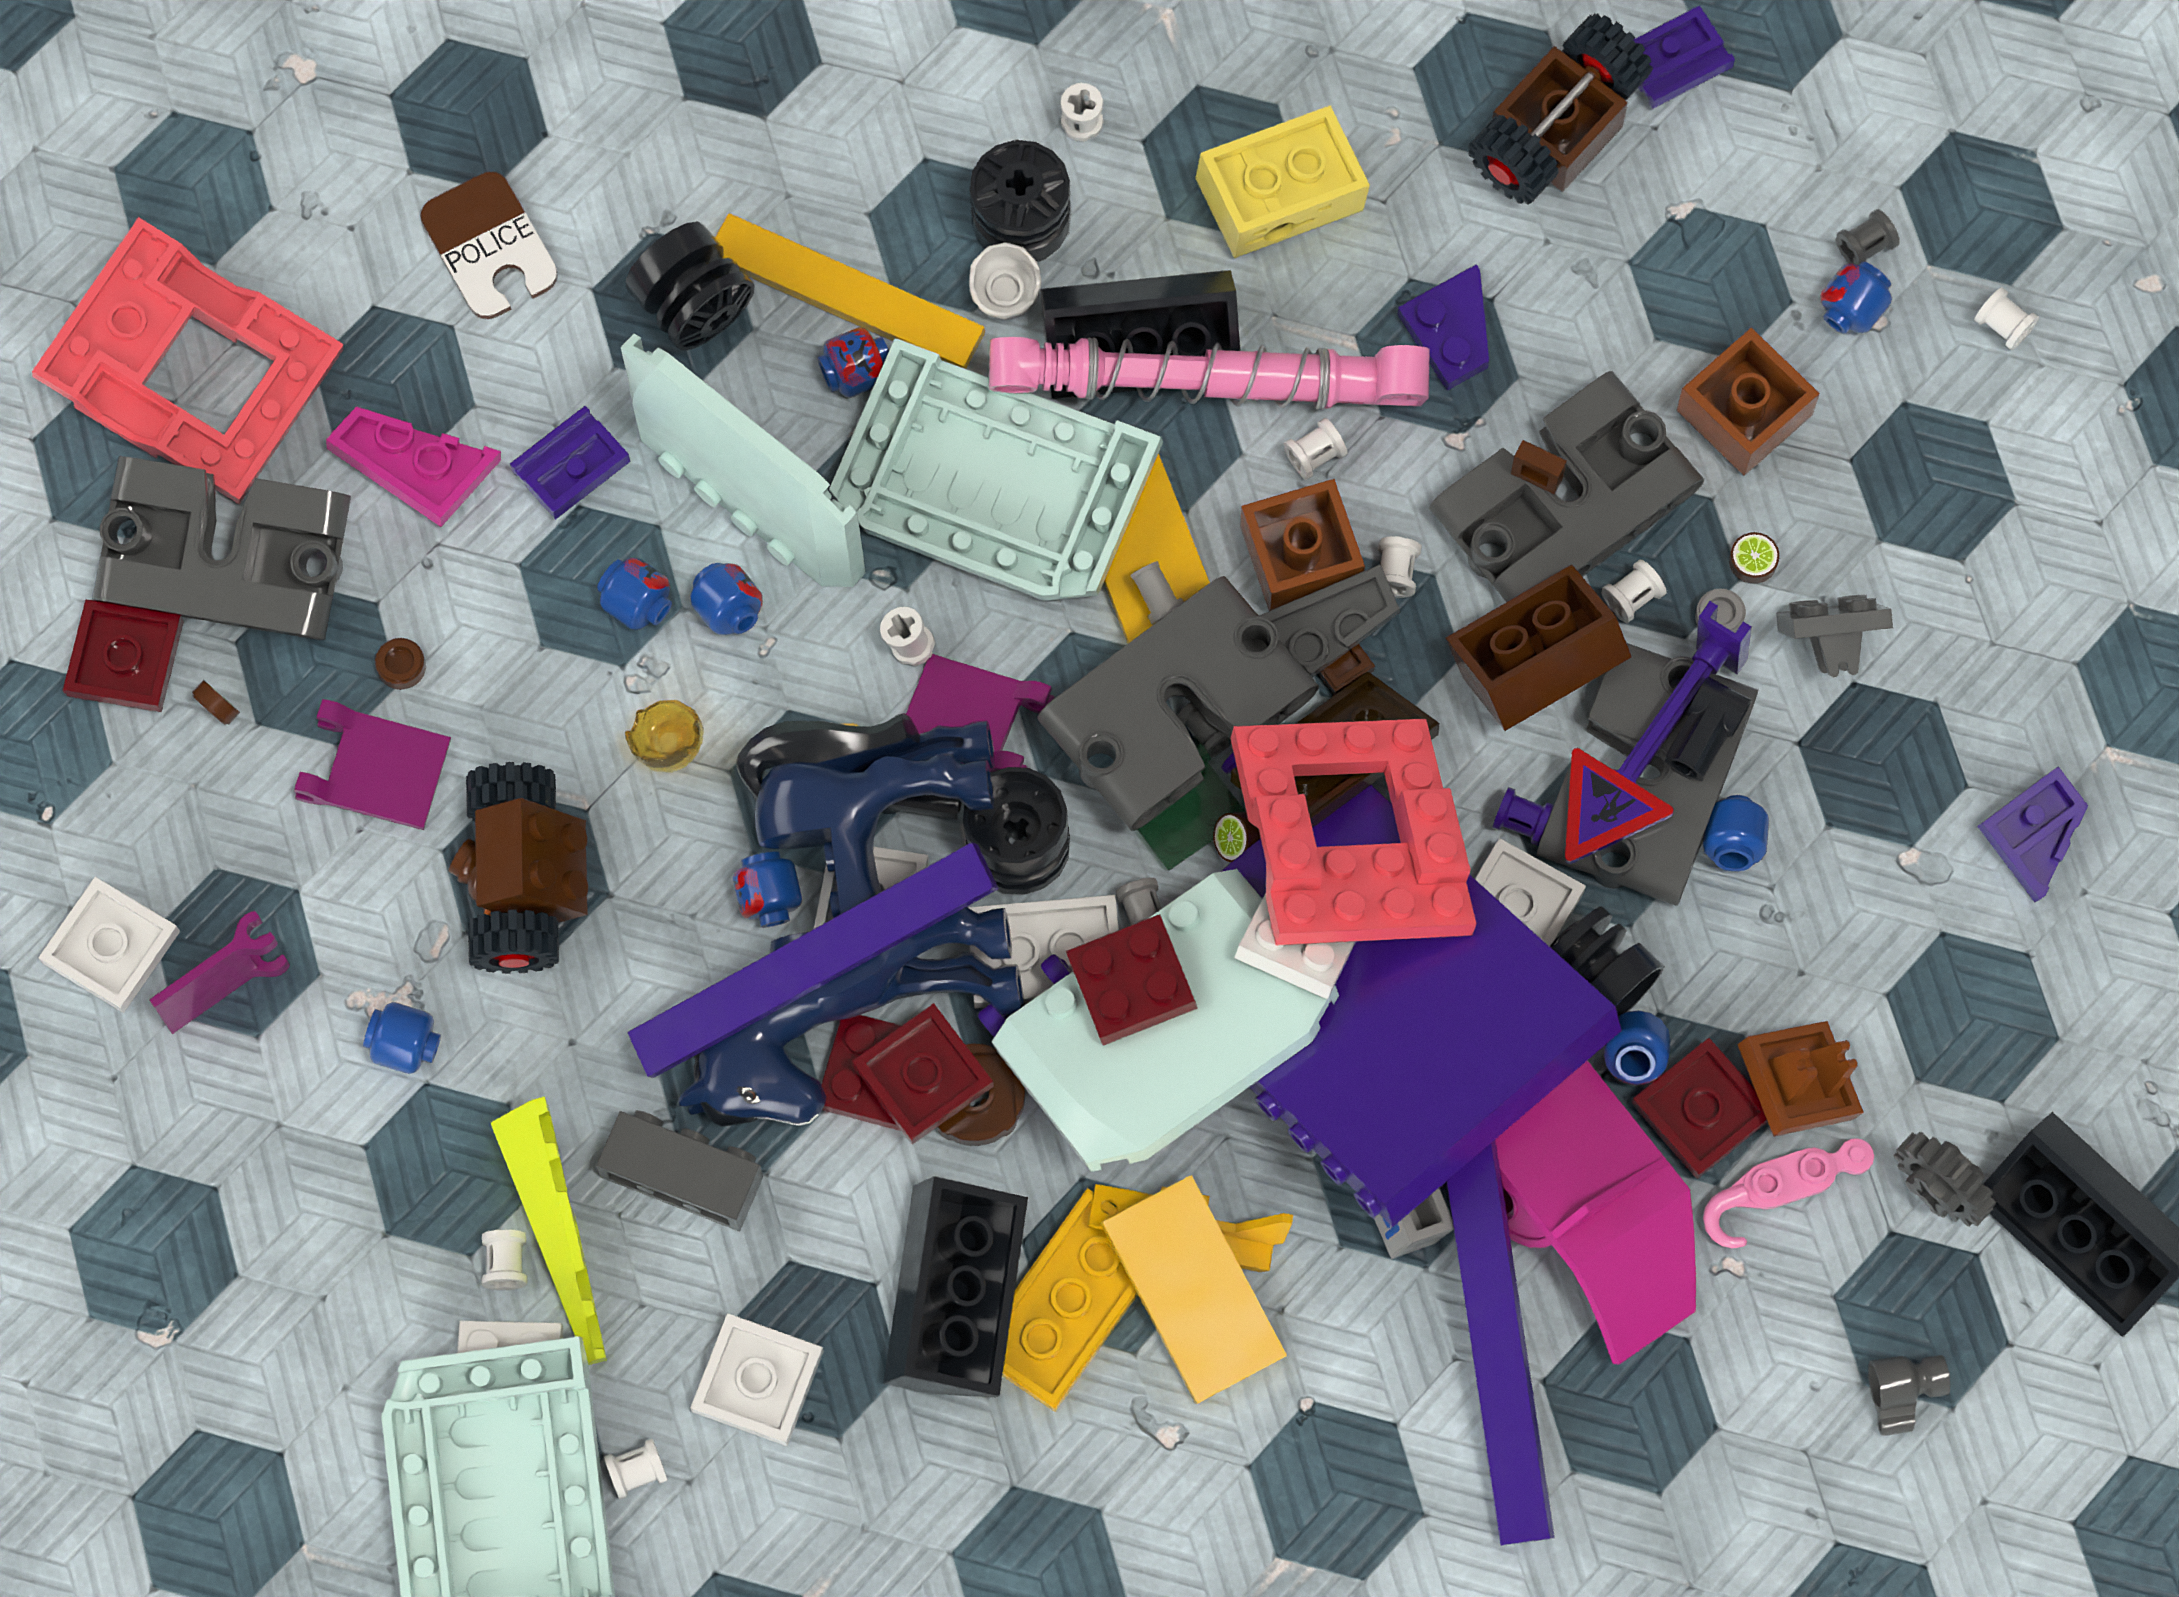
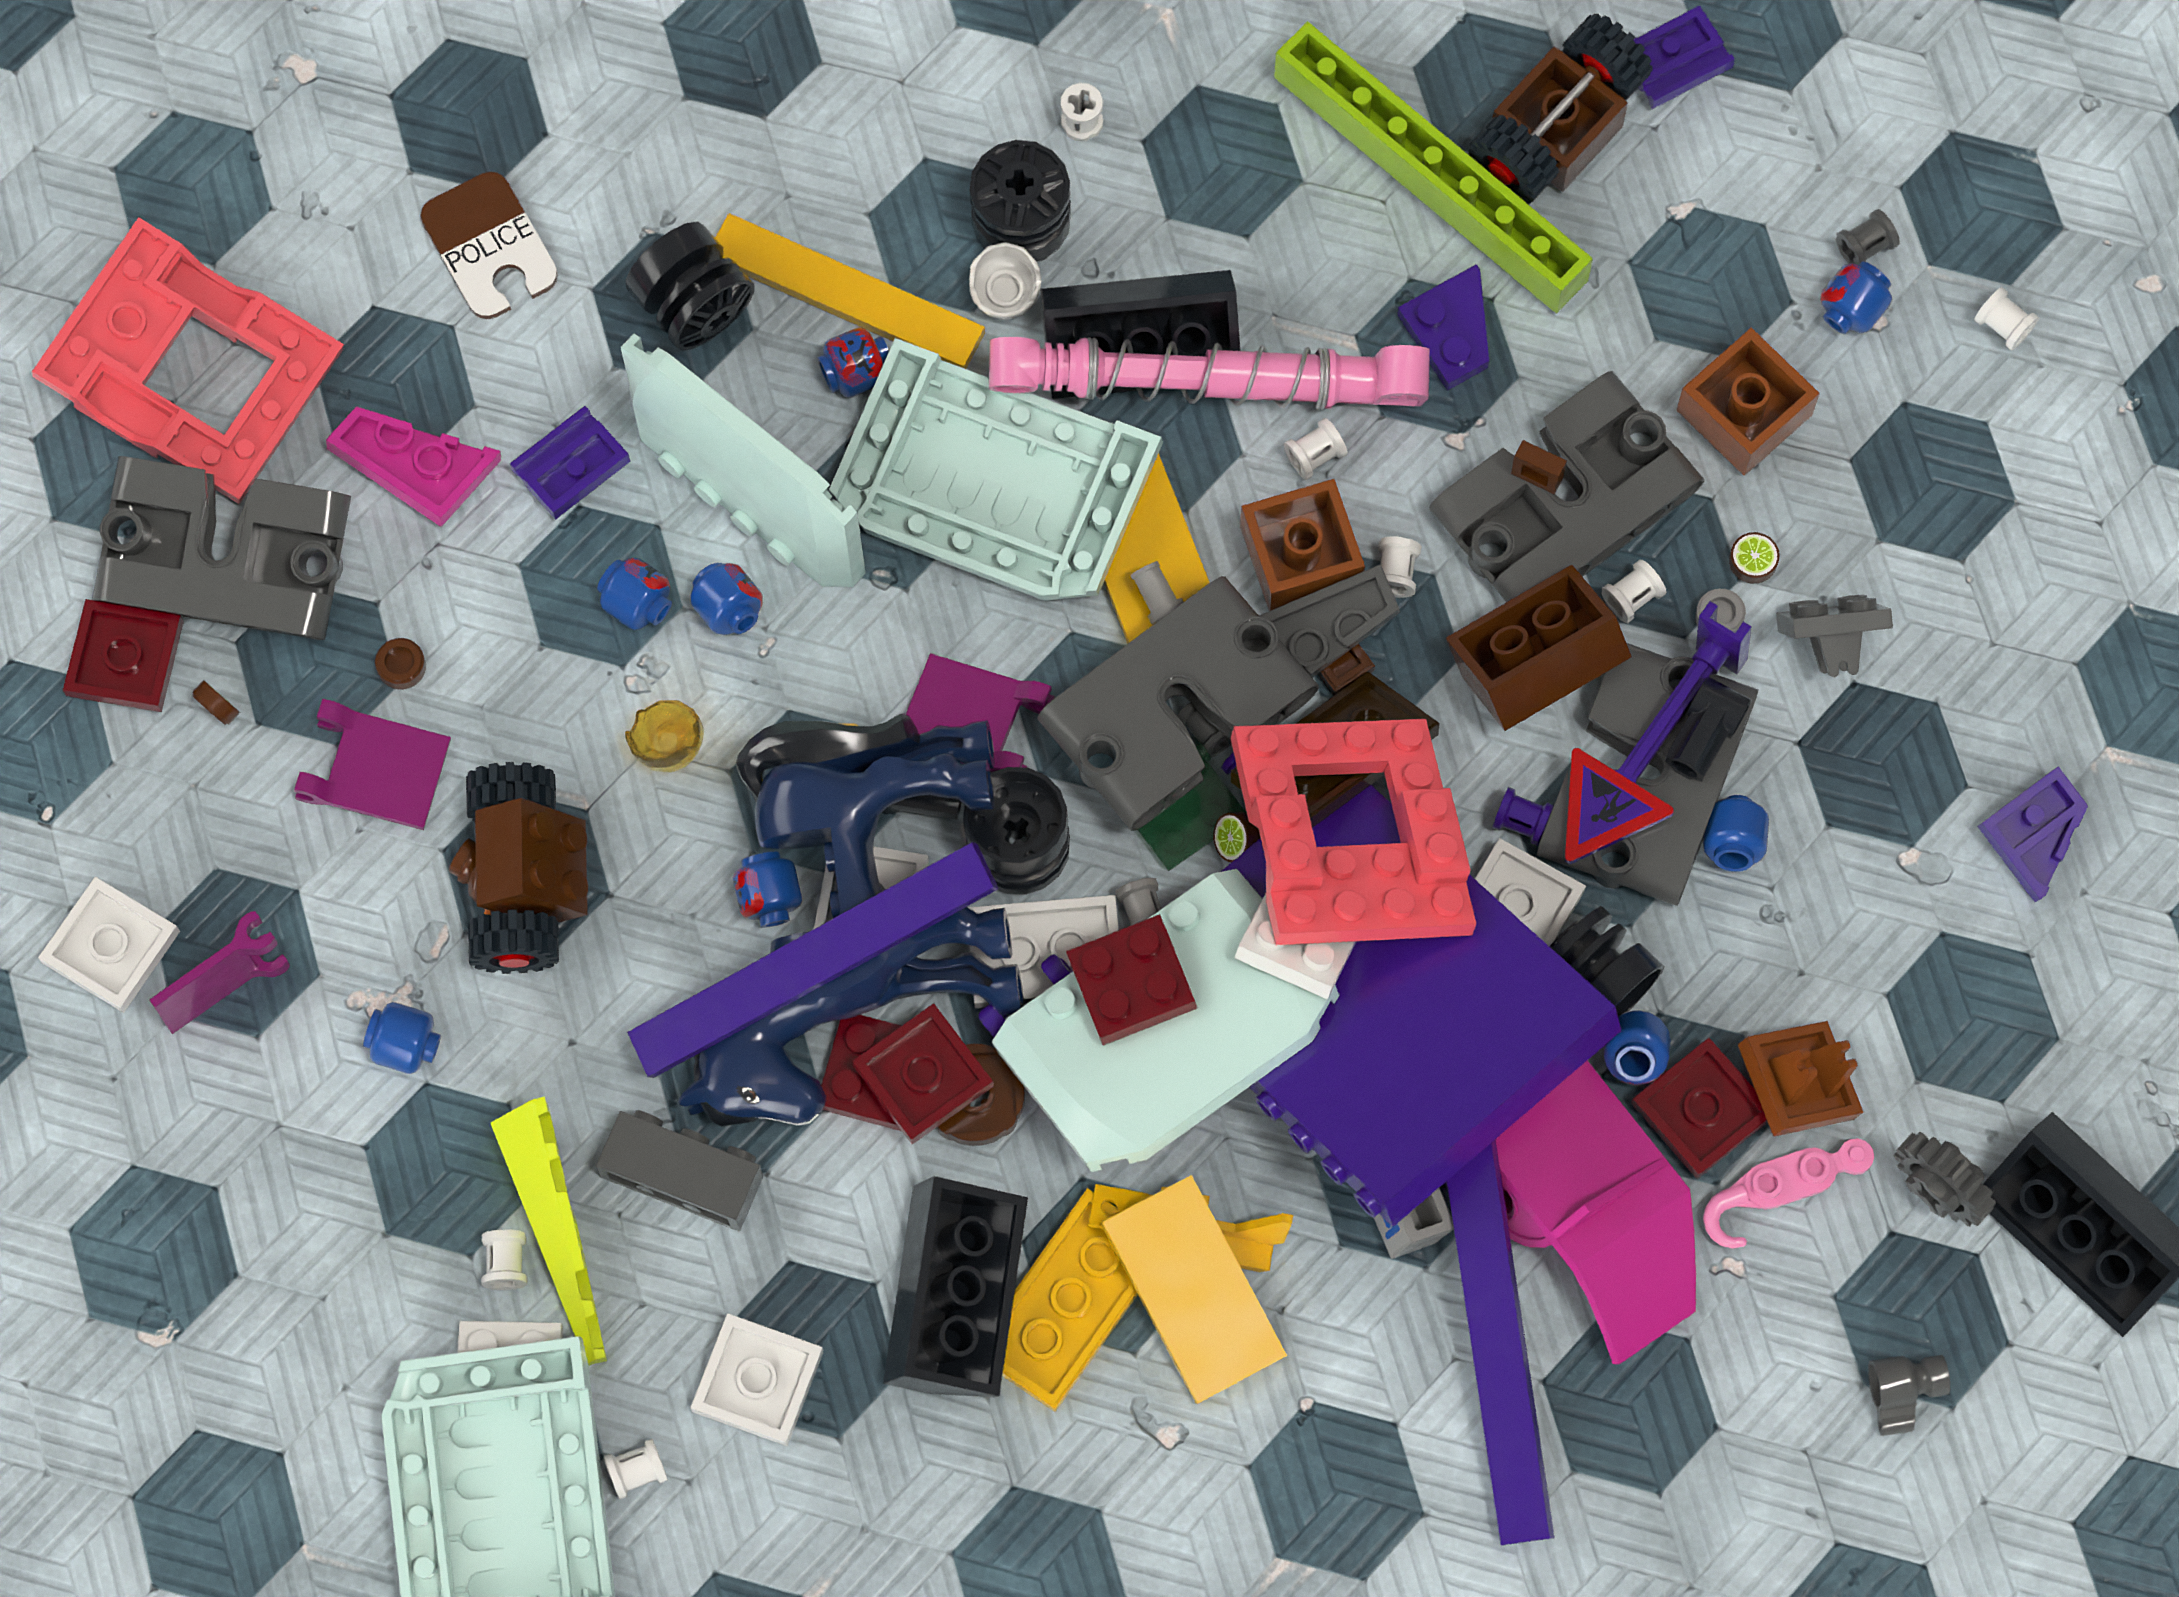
white bush [880,607,935,666] -> none
light yellow piece [1196,105,1370,258] -> none
none -> lime brick [1274,21,1593,314]

